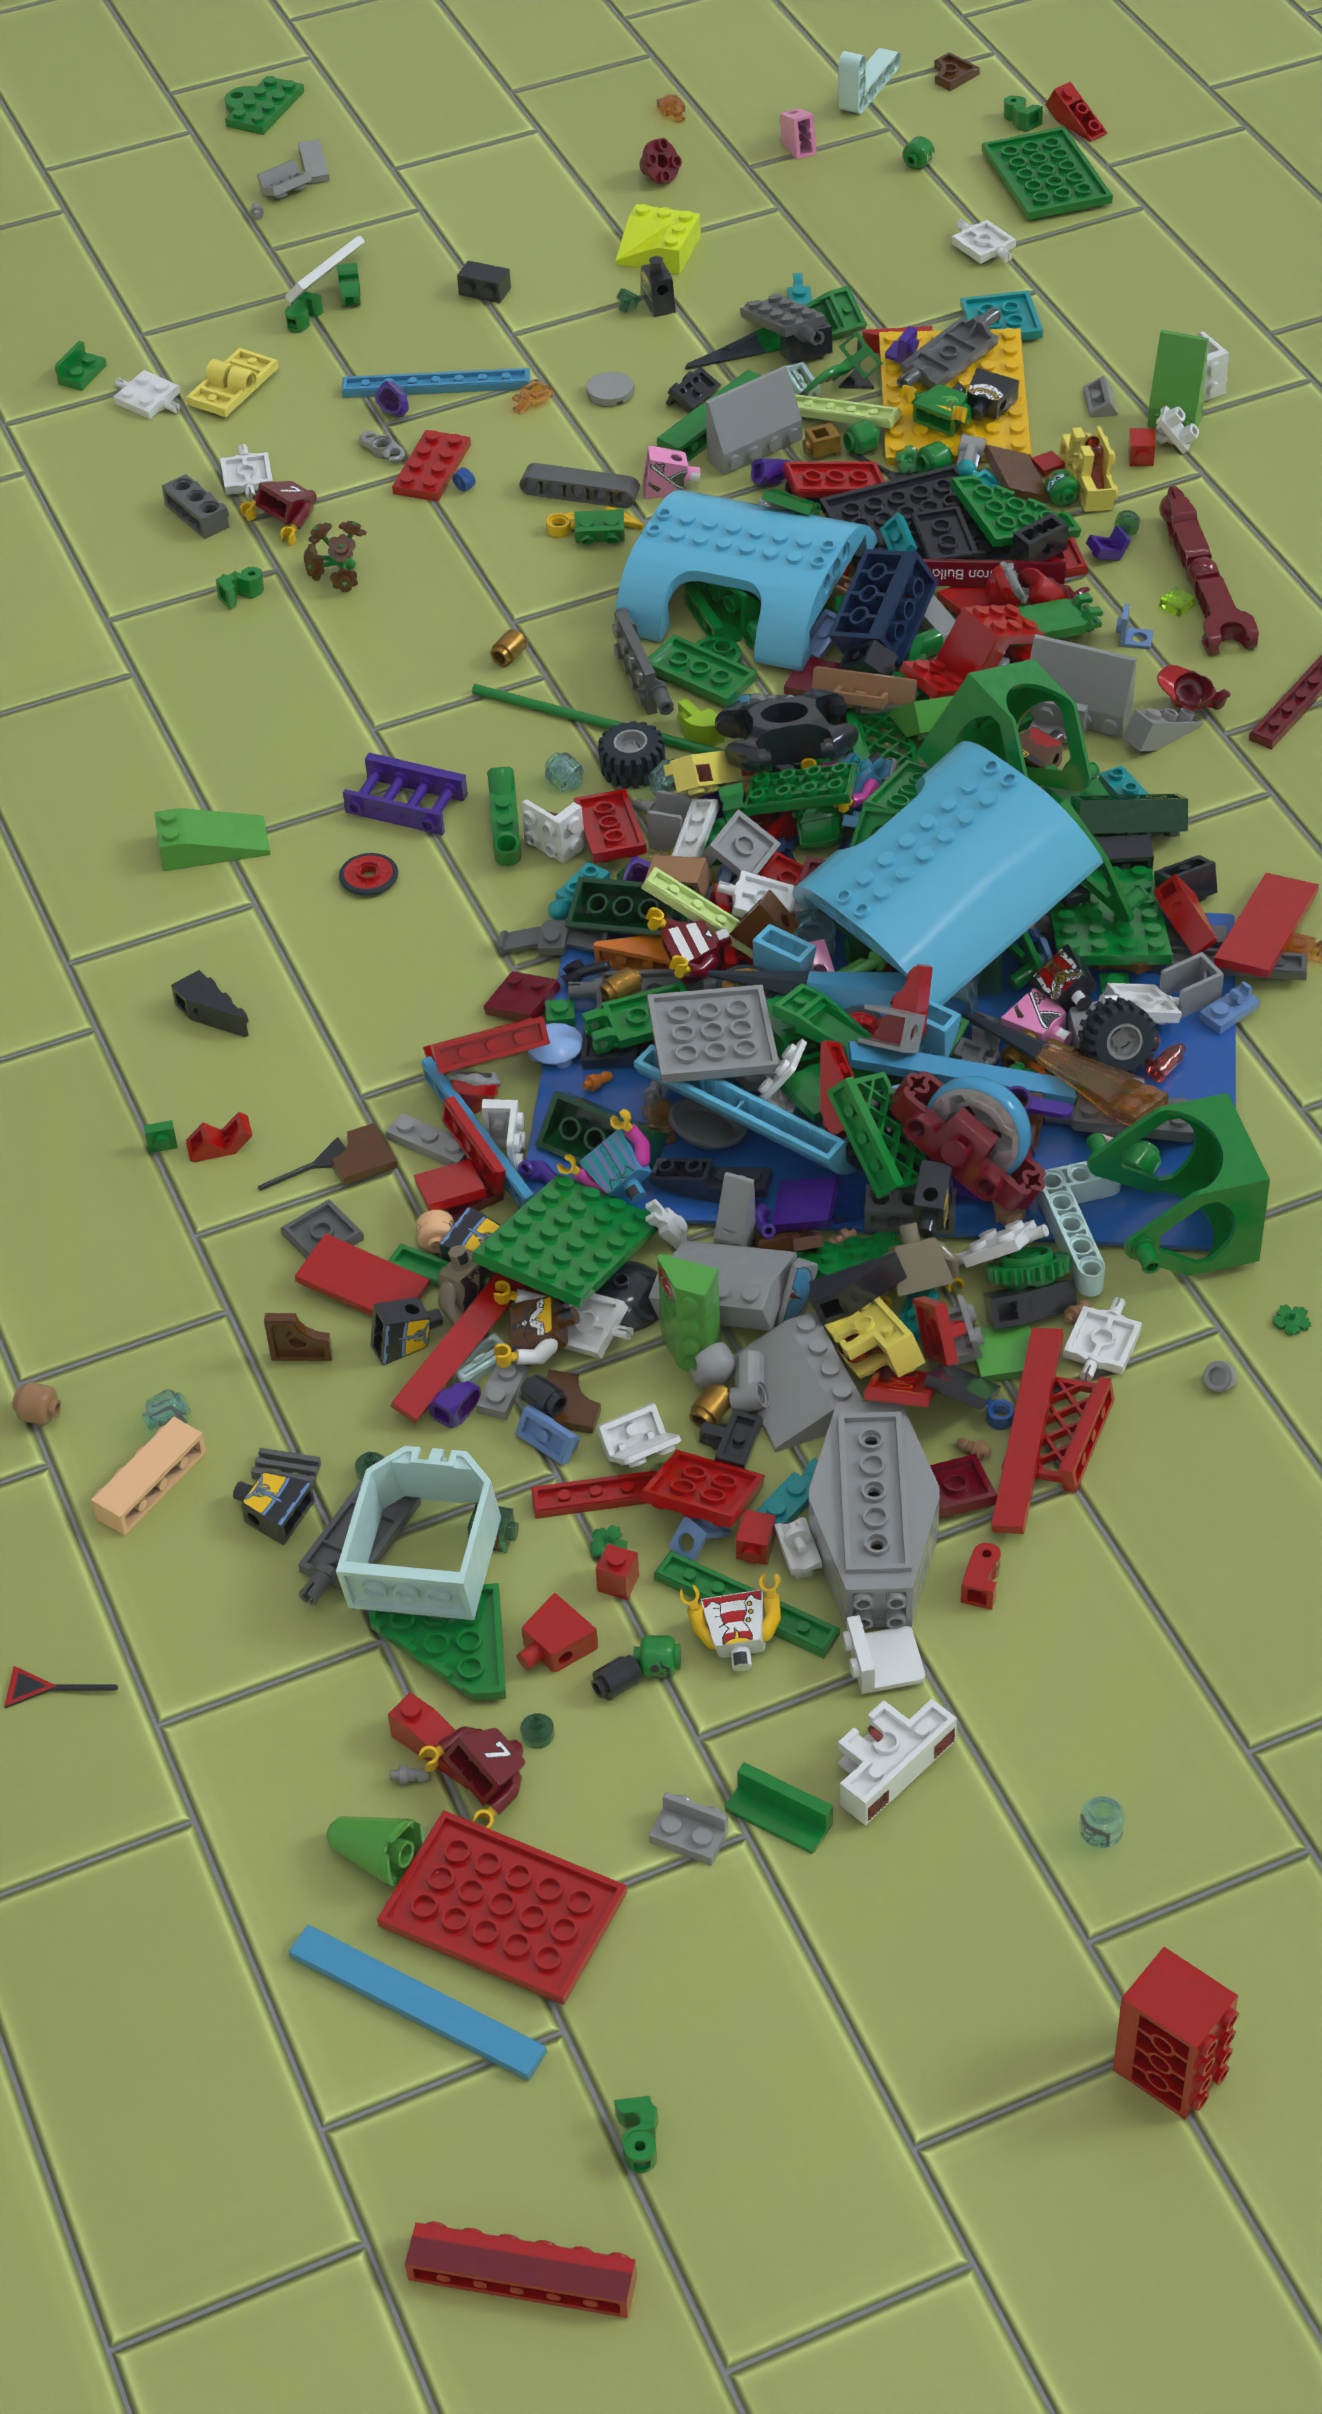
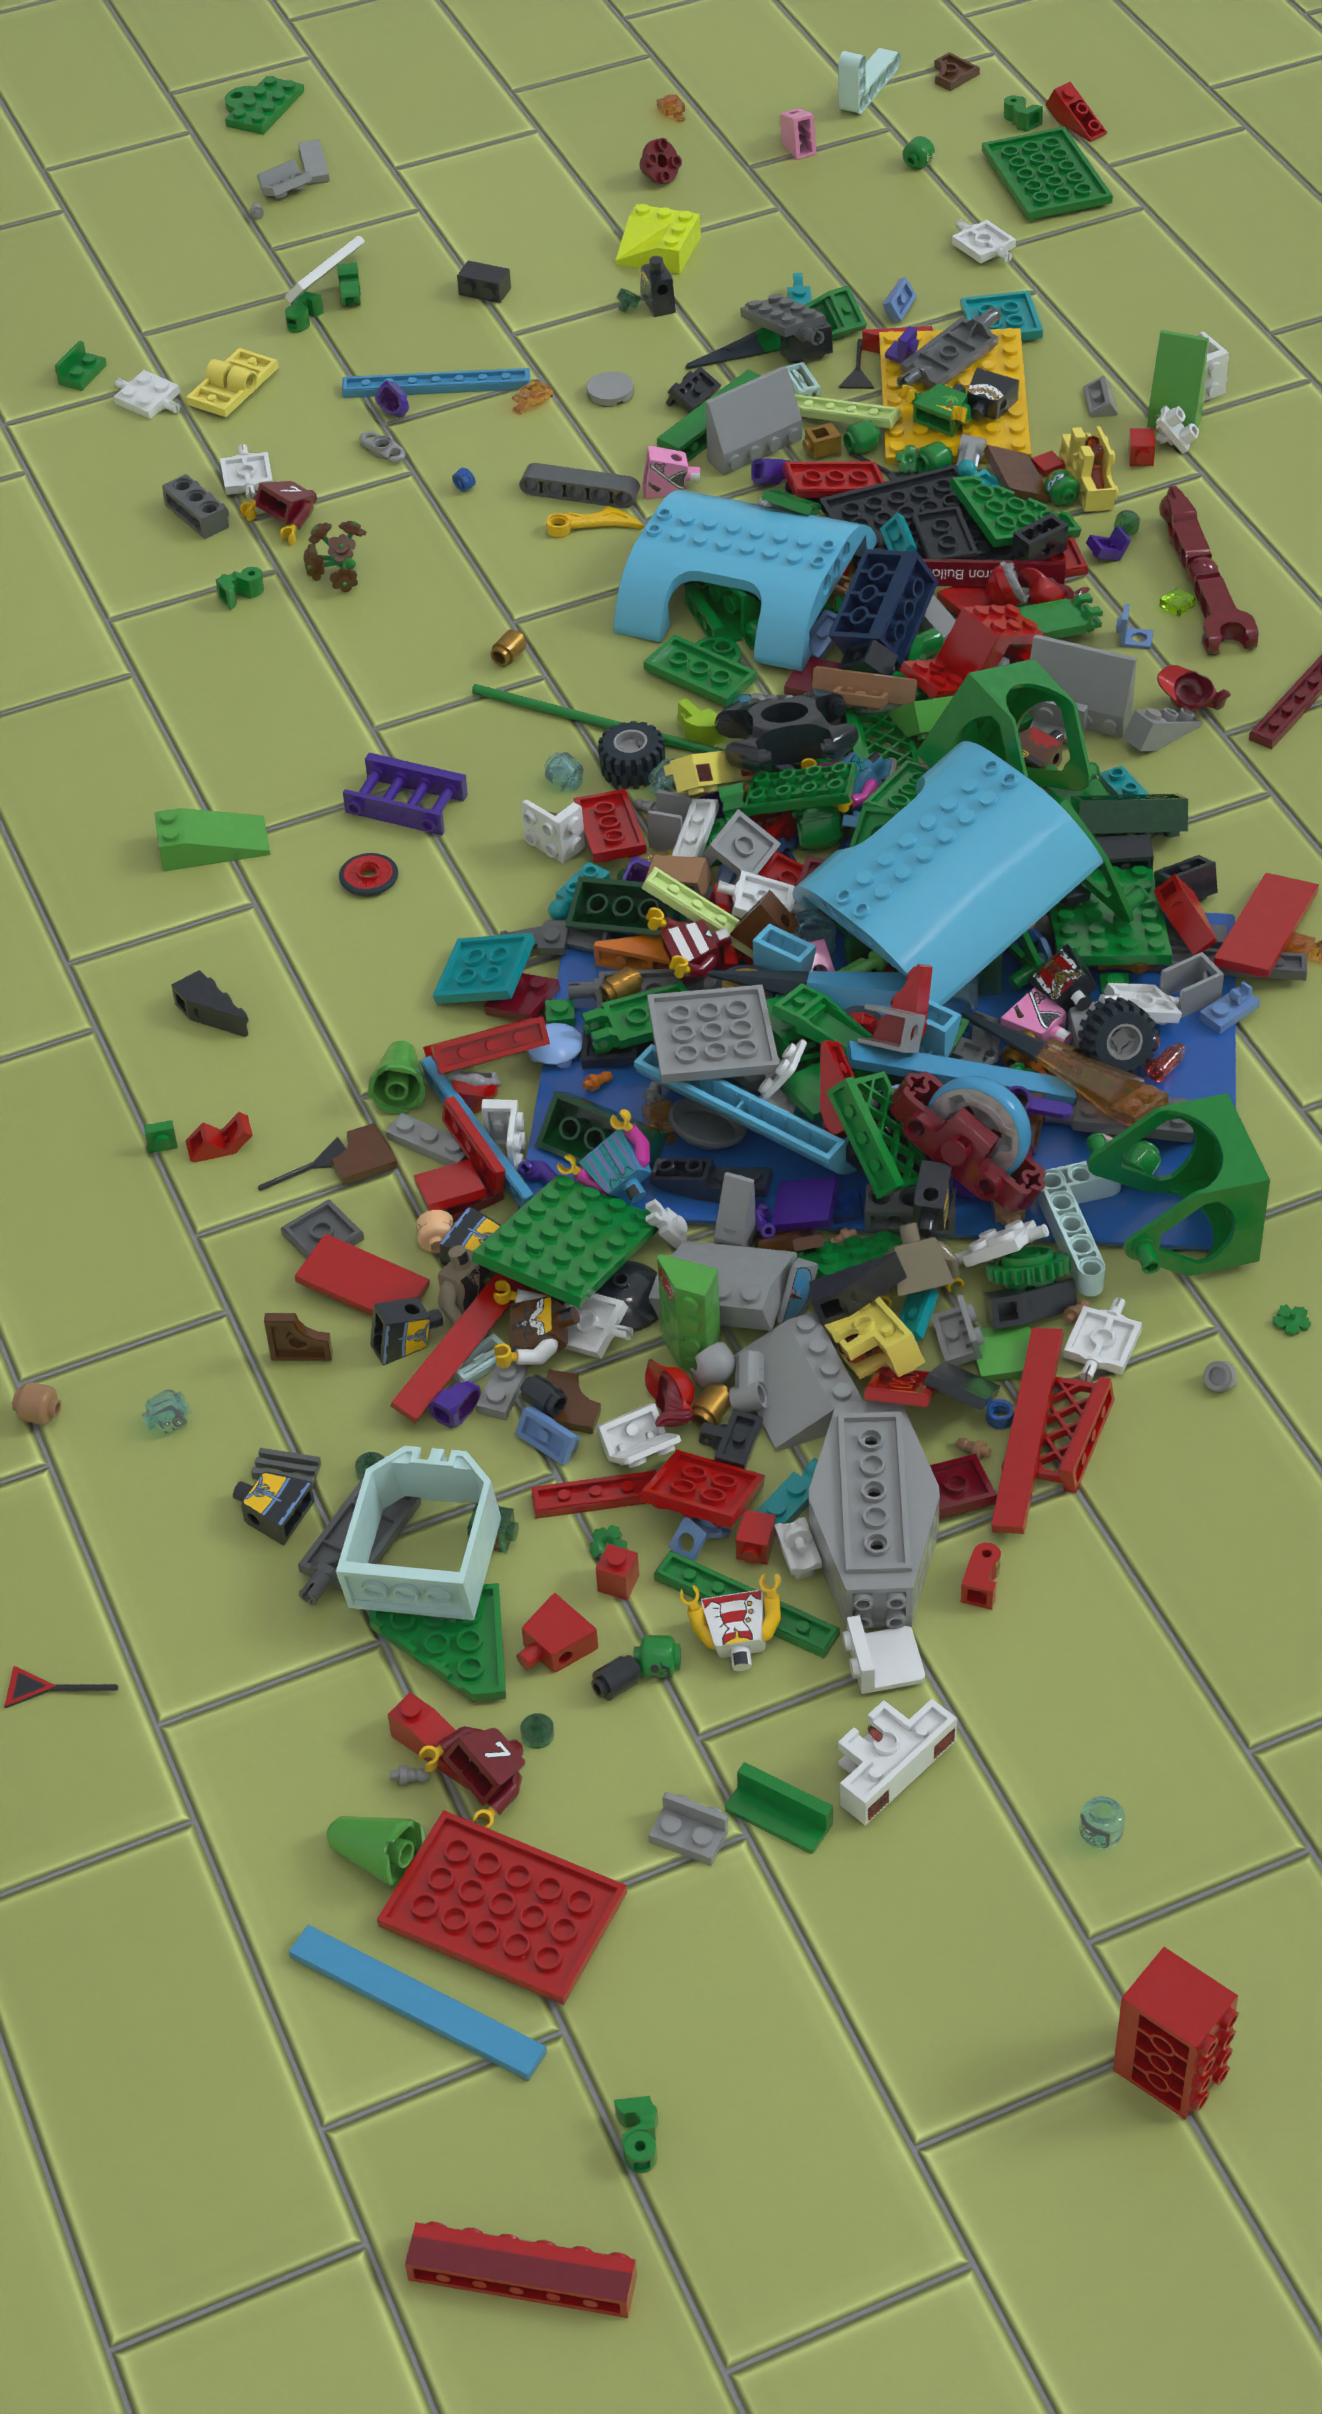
light nougat brick [91,1417,206,1536] -> none
green tile [388,1244,449,1286] -> none
red plate [392,430,471,501] -> none
green plate [487,767,521,866] -> none
black bar [560,959,611,986] -> none
green bracket [574,509,625,545] -> none
dark grey plate [612,608,674,715] -> none
green piece [799,331,883,396] -> none
red hinge [912,1296,967,1366] -> none
none -> bright green cone [368,1041,426,1115]
none -> teal plate [433,933,535,1004]
none -> hair [645,1359,695,1427]
none -> medium blue plate [883,277,917,324]

